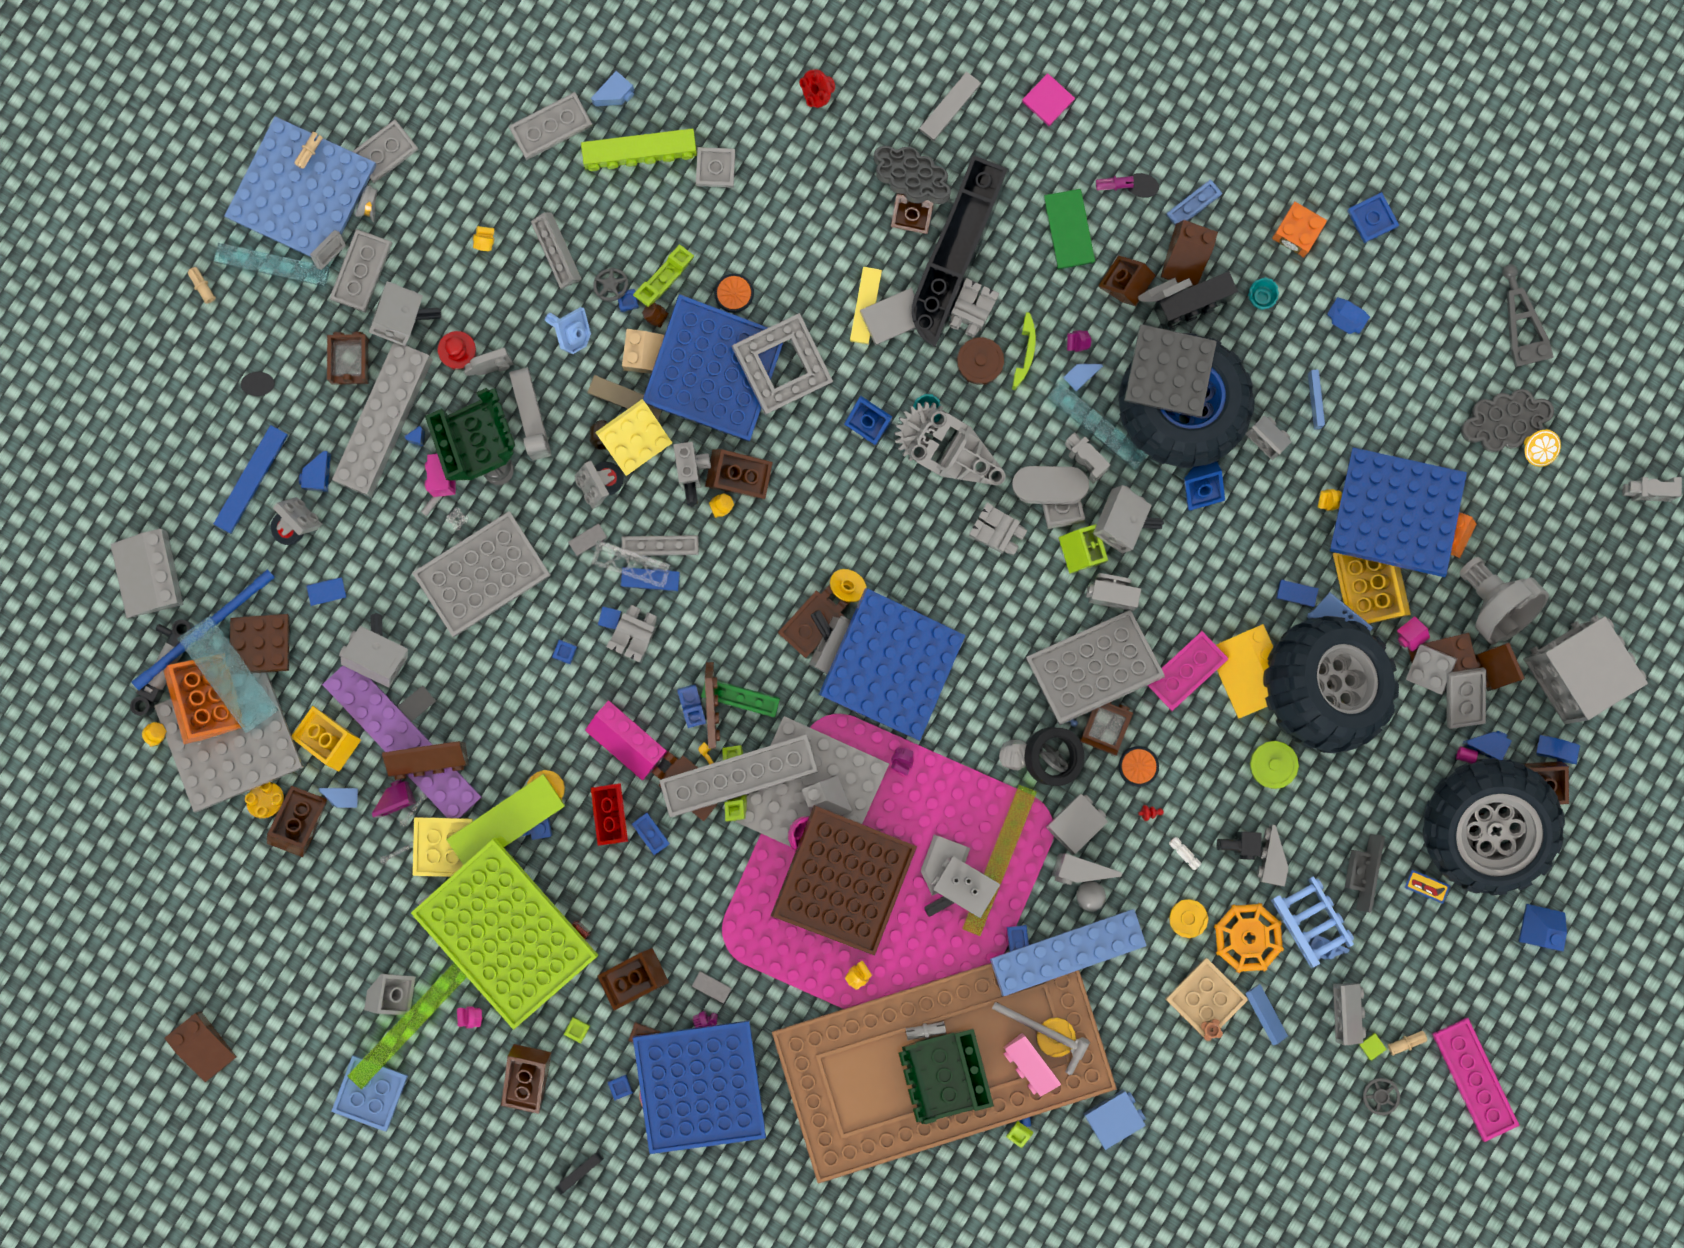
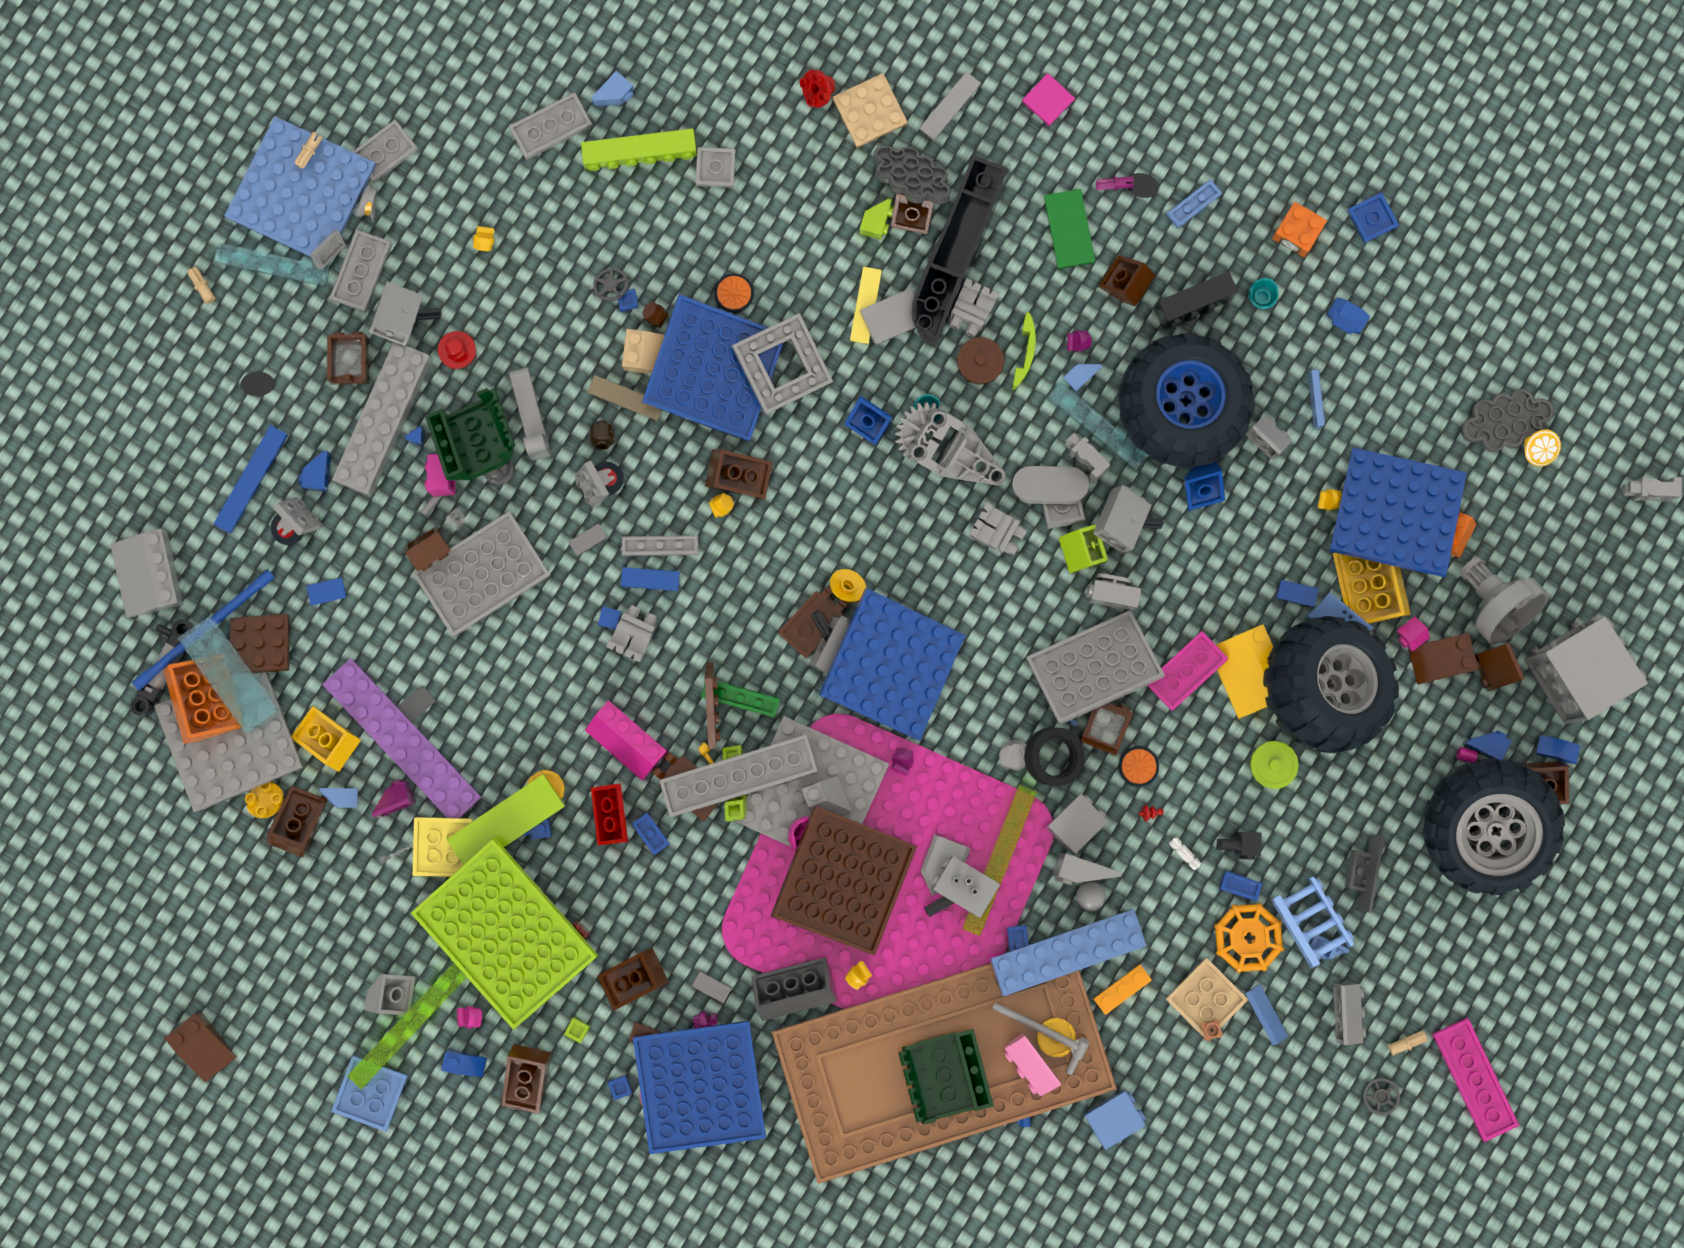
yellow piece [142,722,167,747] -> none
light grey piece [339,613,408,688] -> none
reddish brown slope [382,741,469,780] -> none
clear hinge [400,793,427,827] -> none
light grey plate [464,347,514,376] -> none
light grey slope [531,212,582,289] -> none
light blue piece [545,307,591,354] -> none
blue tile [552,640,577,665] -> none
black beam [554,1151,604,1195] -> none
clear fence [591,540,671,588] -> none
light yellow plate [595,399,672,476] -> none
lime slope [633,244,694,307] -> none
light grey piece [673,442,711,507] -> none
blue slope [677,684,706,728] -> none
light grey pin [905,1021,946,1040] -> none
lime tile [1006,1121,1033,1148] -> none
dark grey wheel [1039,743,1069,772] -> none
dark grey plate [1124,324,1217,418] -> none
light grey slope [1138,278,1192,302] -> none
reddish brown slope [1161,220,1218,288] -> none
yellow tile [1169,899,1208,938] -> none
light grey slope [1257,825,1288,887] -> none
lime tile [1359,1033,1387,1060] -> none
slope [1405,870,1451,904] -> none
light grey plate [1406,644,1457,695] -> none
light grey tile [1447,668,1486,729] -> none
dark grey plate [1502,264,1554,368] -> none
blue slope [1519,904,1567,951] -> none
none -> reddish brown slope [404,526,450,571]
none -> blue slope [441,1049,487,1077]
none -> dark grey slope [751,957,837,1021]
none -> tan plate [832,73,908,148]
none -> lime slope [860,199,894,240]
none -> light orange plate [1093,964,1152,1015]
none -> blue tile [1219,871,1263,902]

